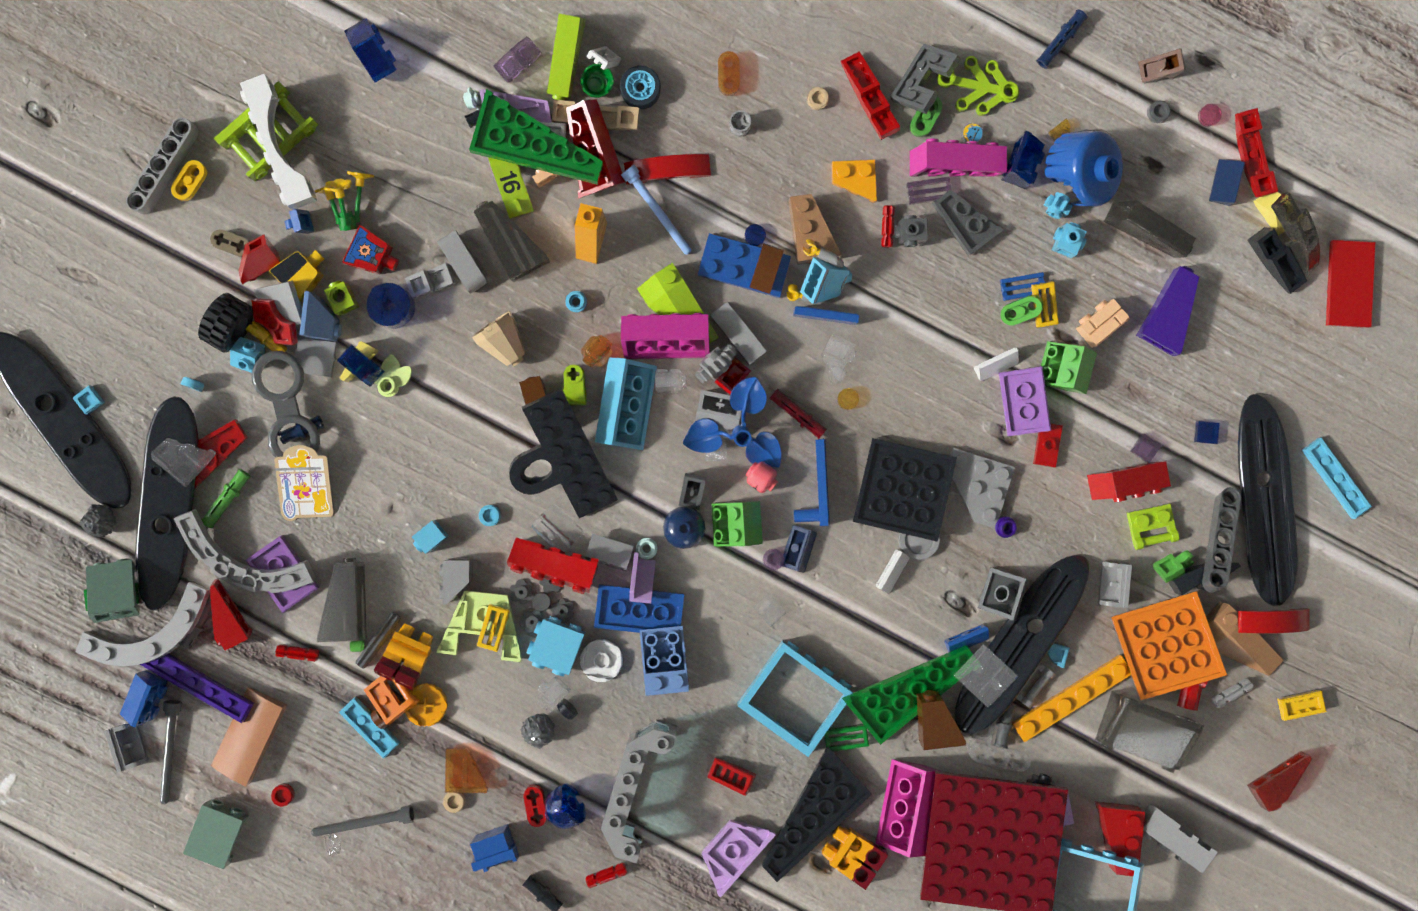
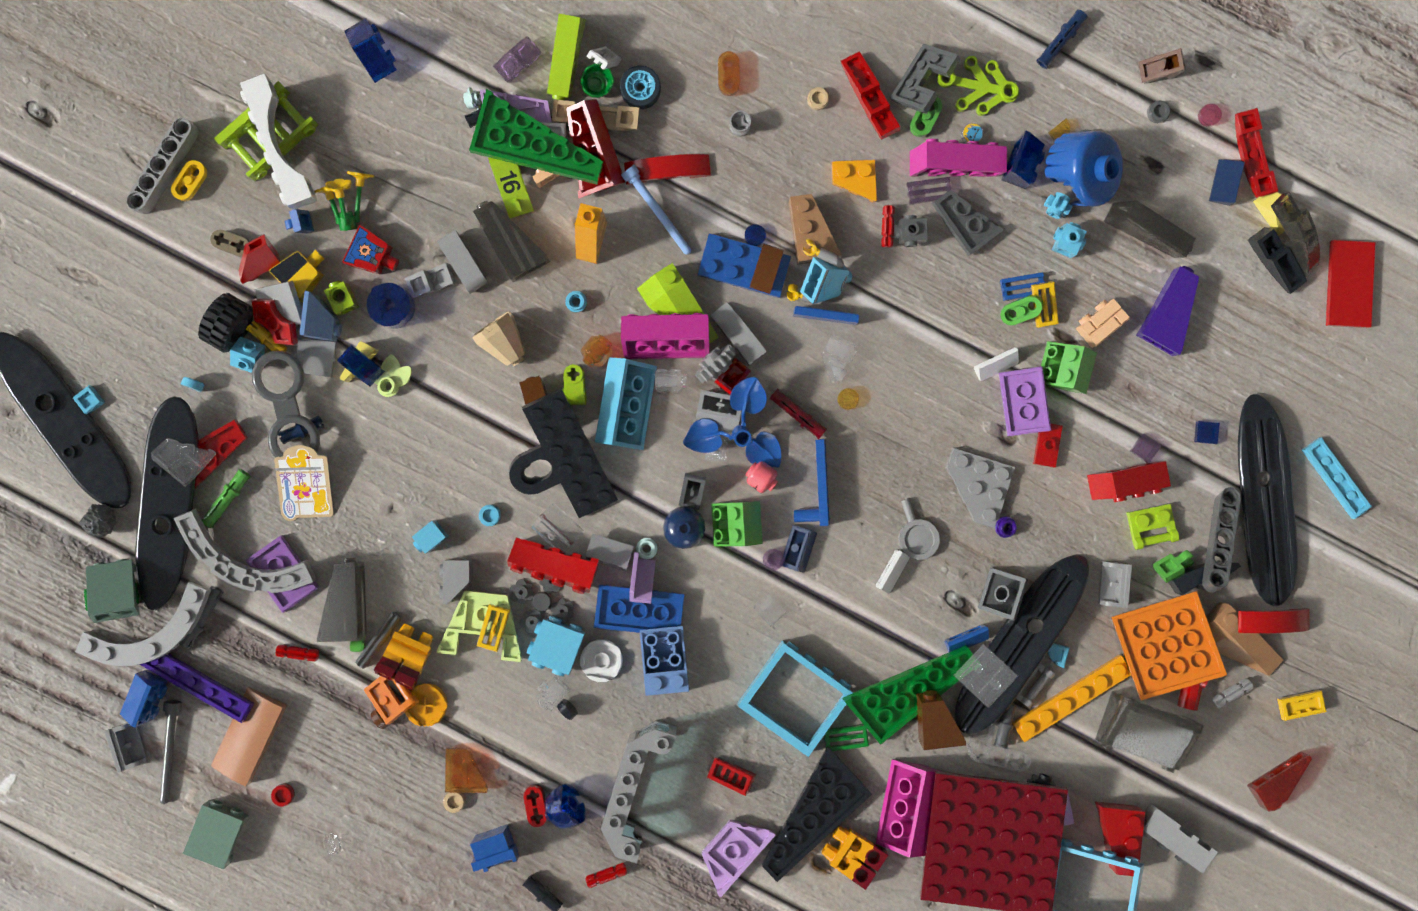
red slope [210,578,252,651] -> none
dark grey piece [311,805,414,837] -> none
medium azure tile [339,697,401,759] -> none
dark grey piece [520,713,555,749] -> none
black plate [853,438,957,542] -> none

